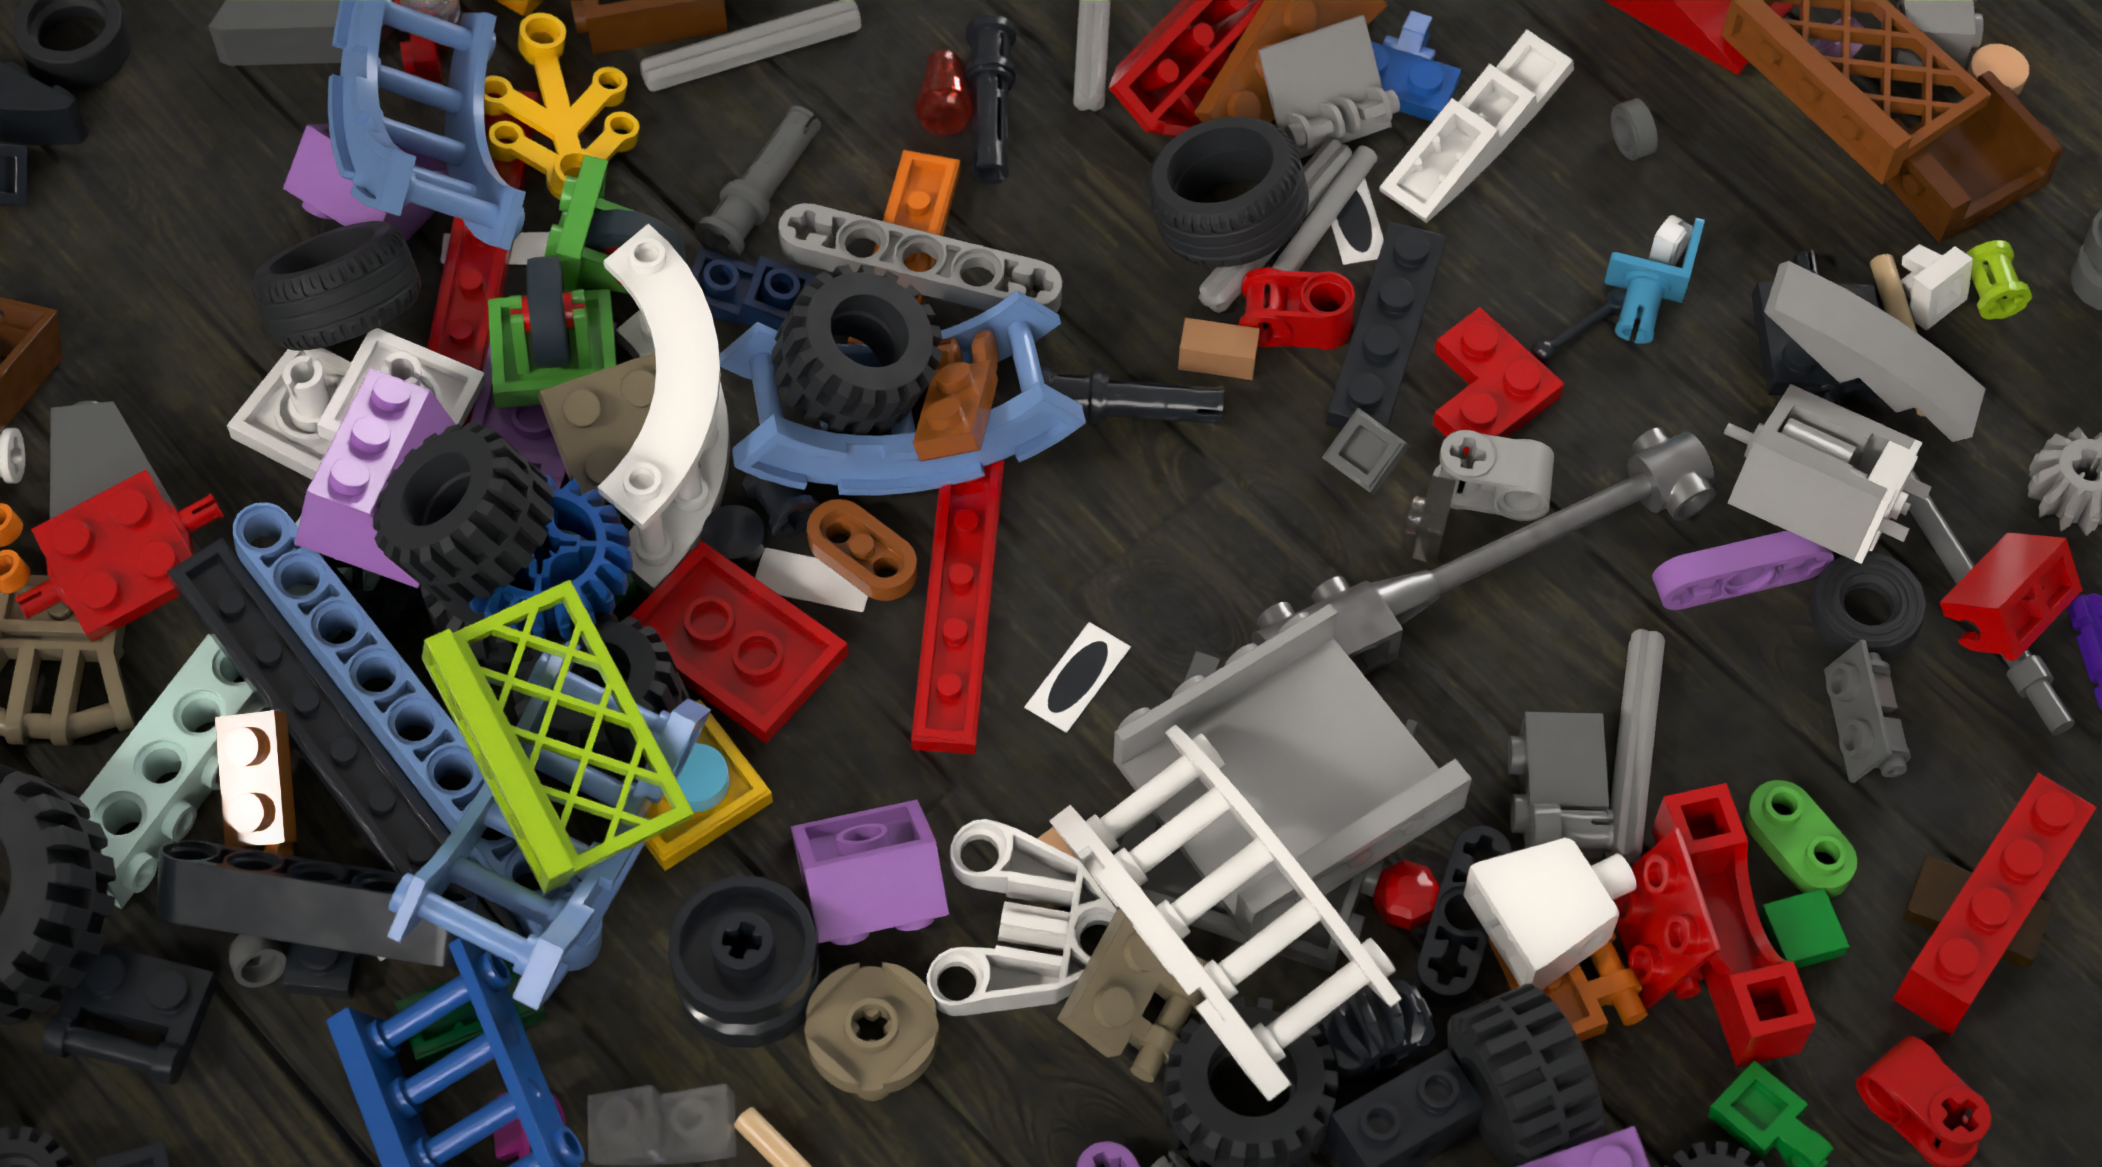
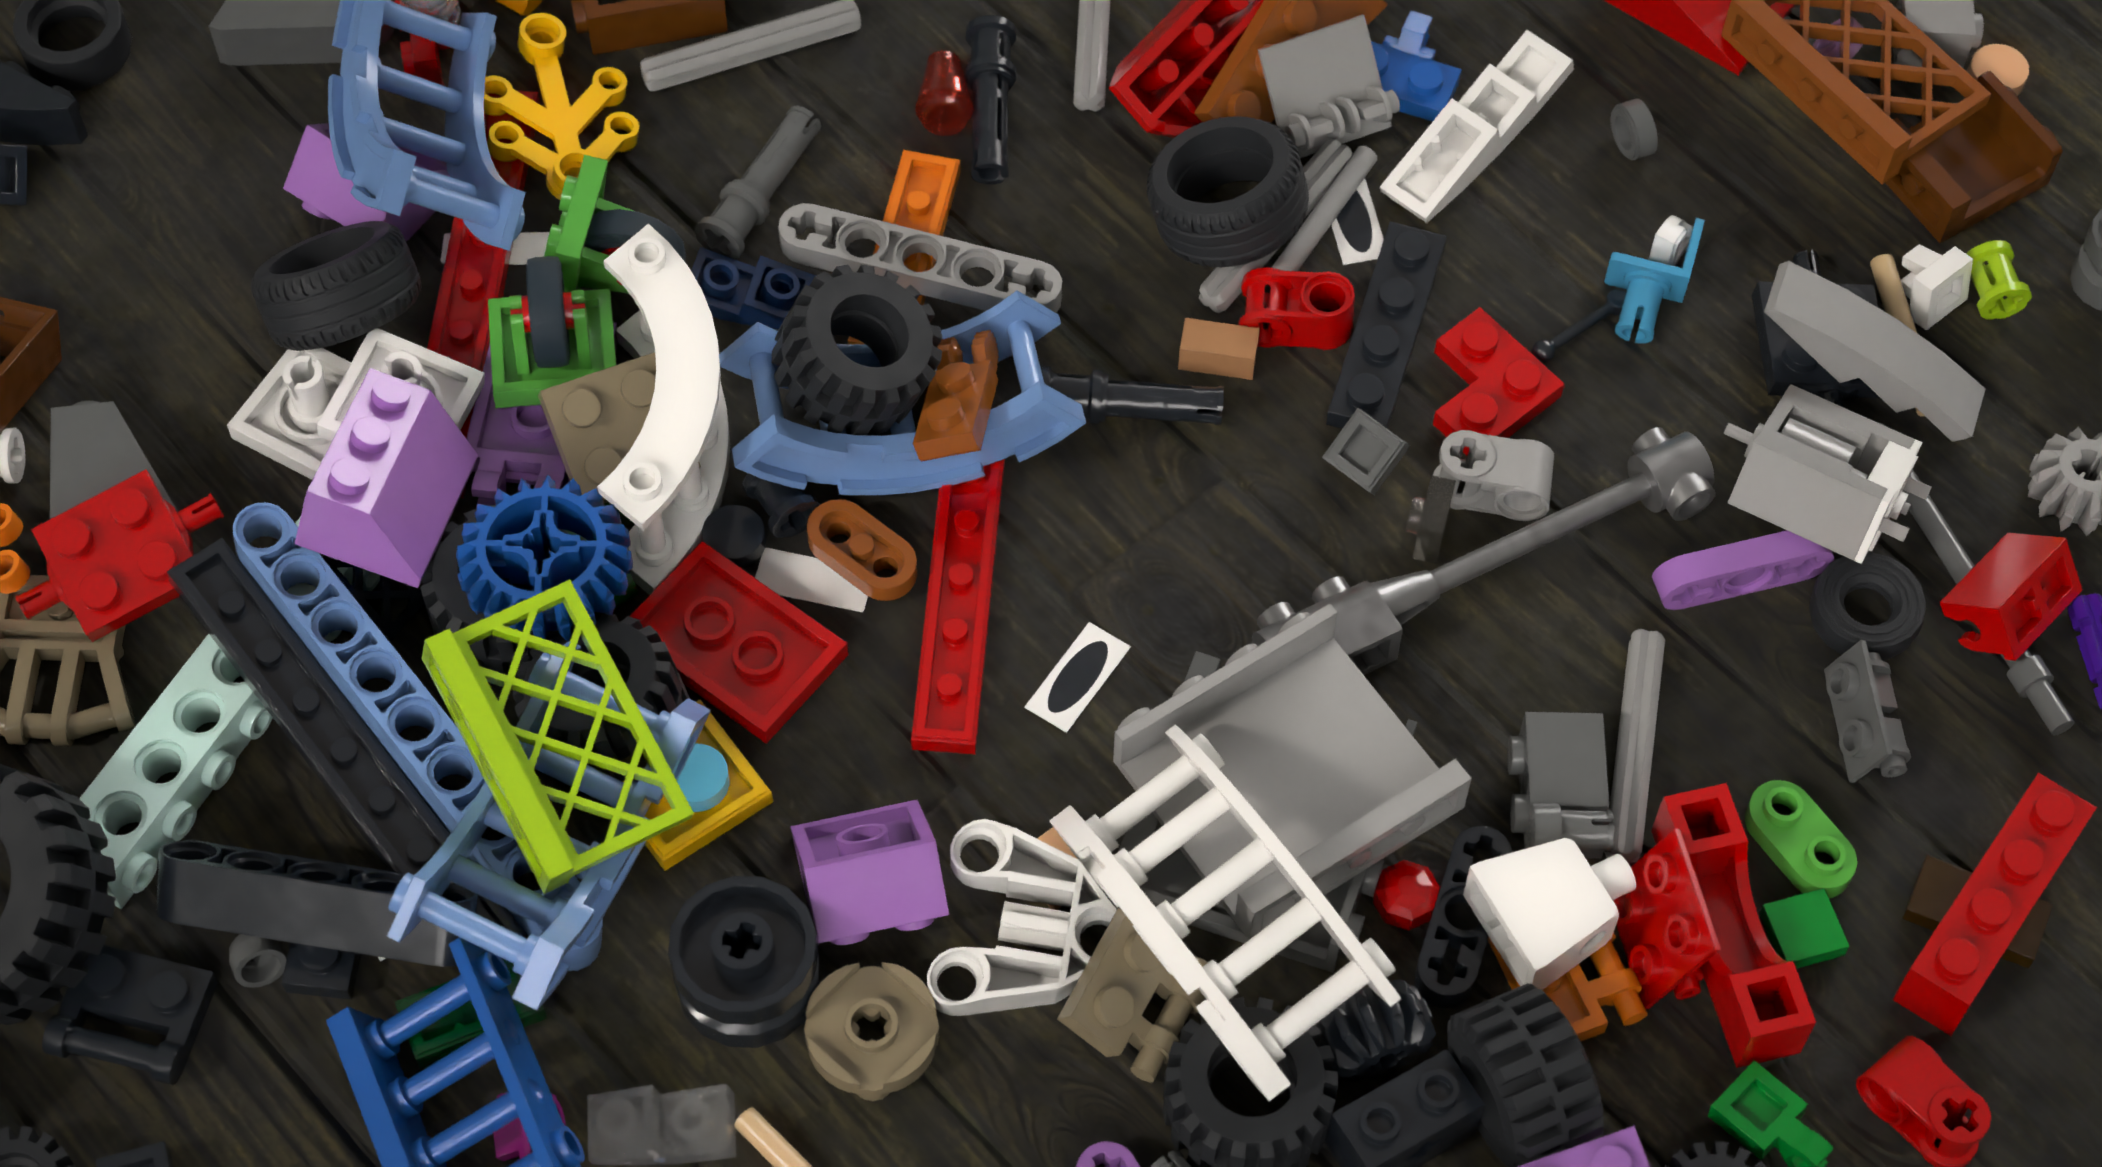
hinge [215,710,297,856] -> none
black tyre [373,422,554,604] -> none

